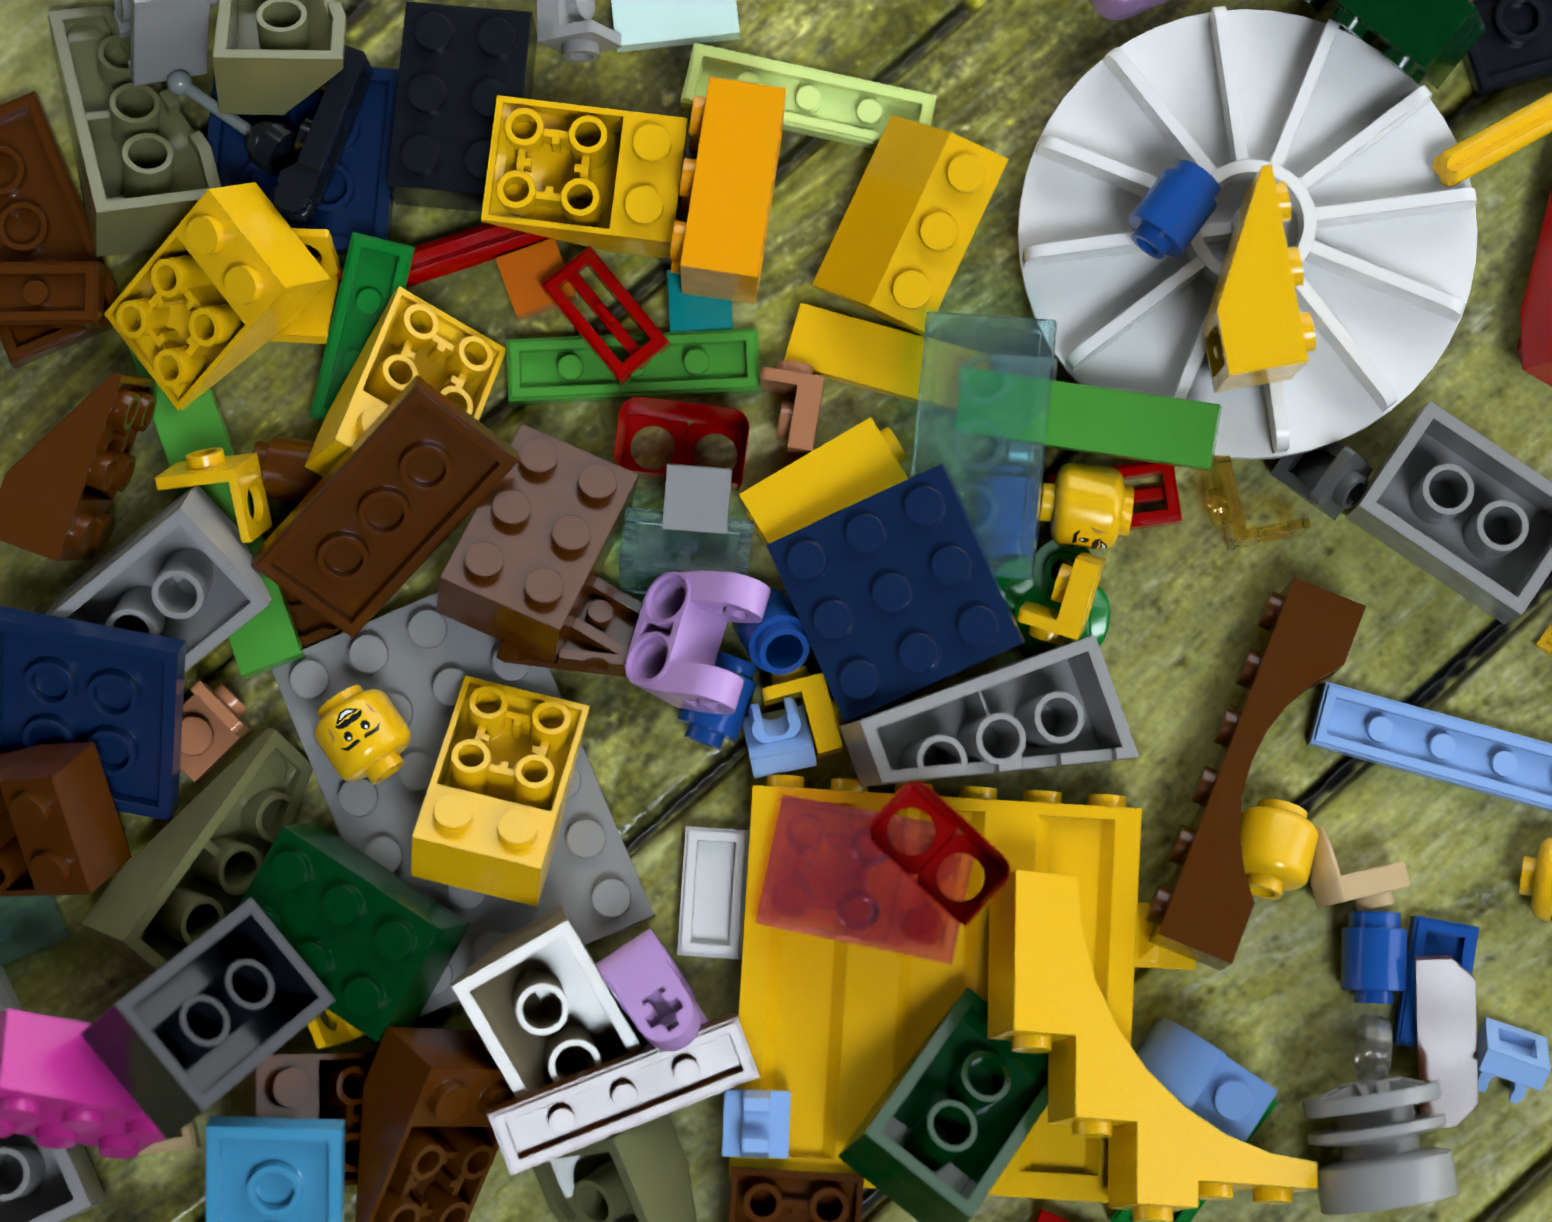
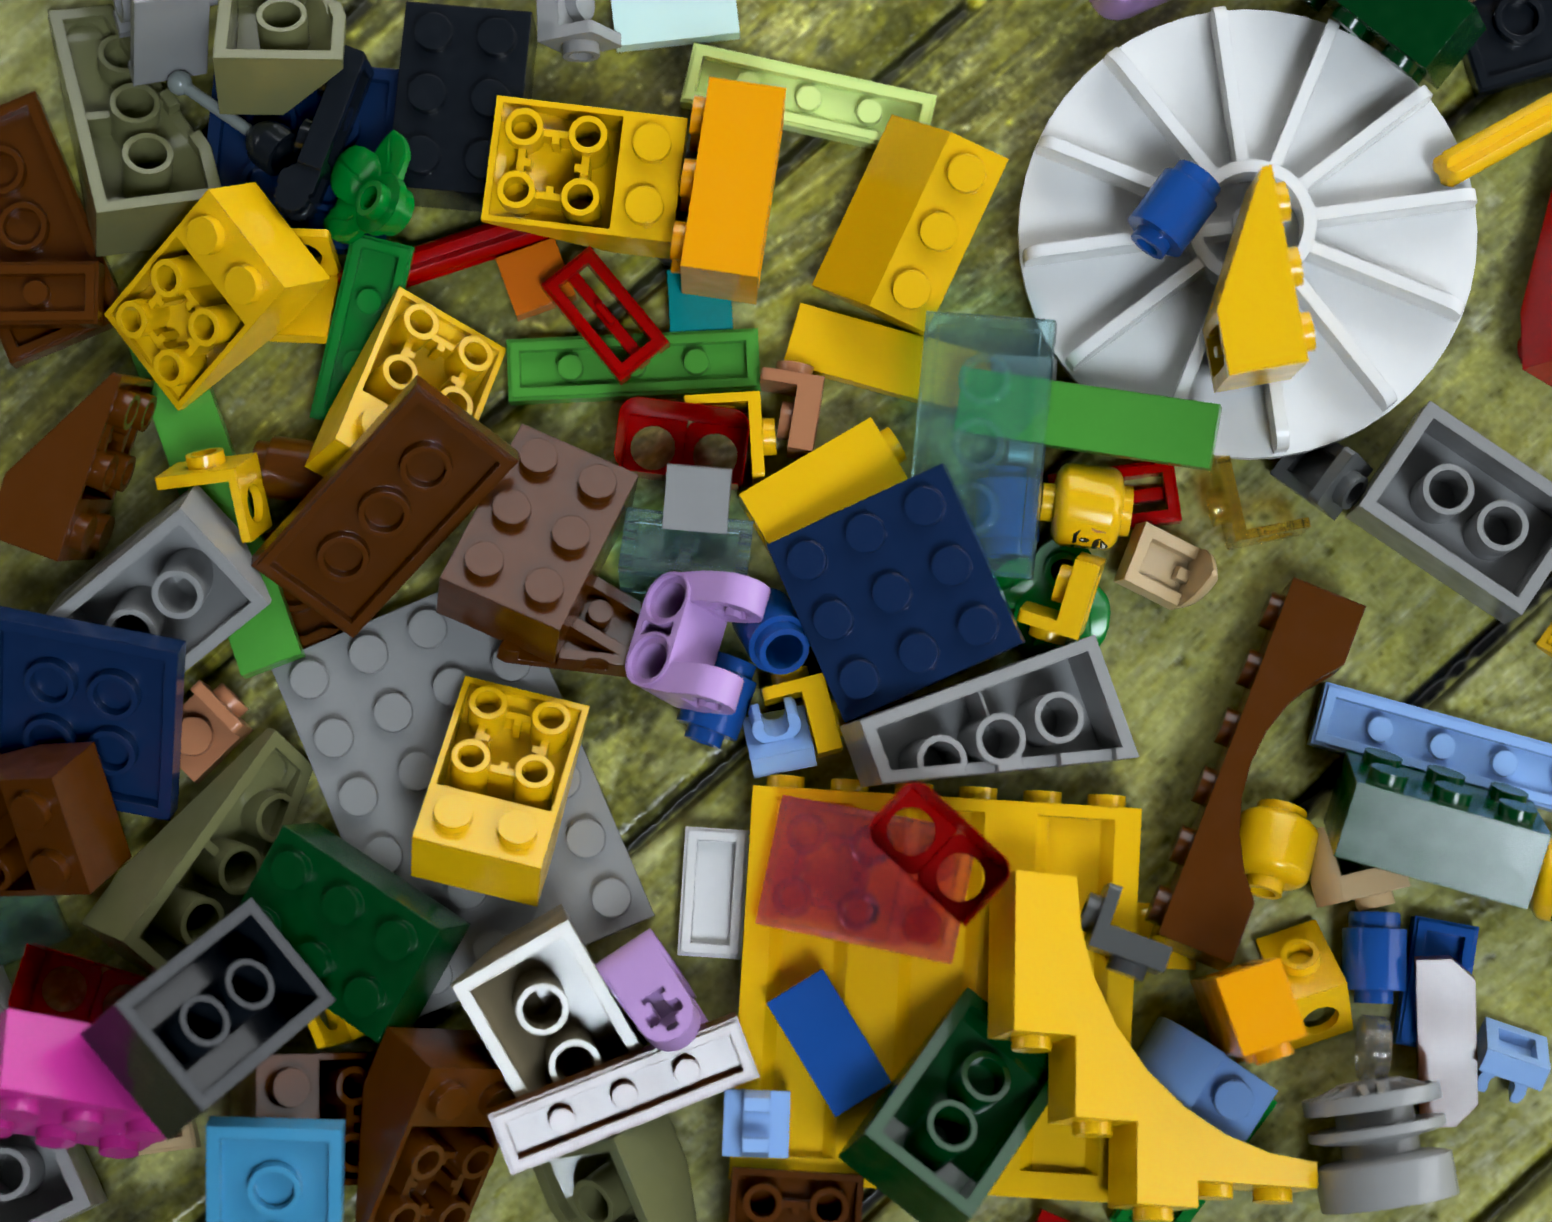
yellow head [314,685,411,785] -> none
none -> red piece [8,943,147,1024]
none -> green plate [323,130,415,244]
none -> yellow bracket [684,391,777,485]
none -> blue tile [767,969,892,1117]
none -> dark grey bracket [1080,883,1173,982]
none -> tan plate [1113,521,1218,610]
none -> light orange brick [1190,957,1308,1065]
none -> yellow bracket [1256,920,1353,1050]
none -> brick [1324,747,1552,910]

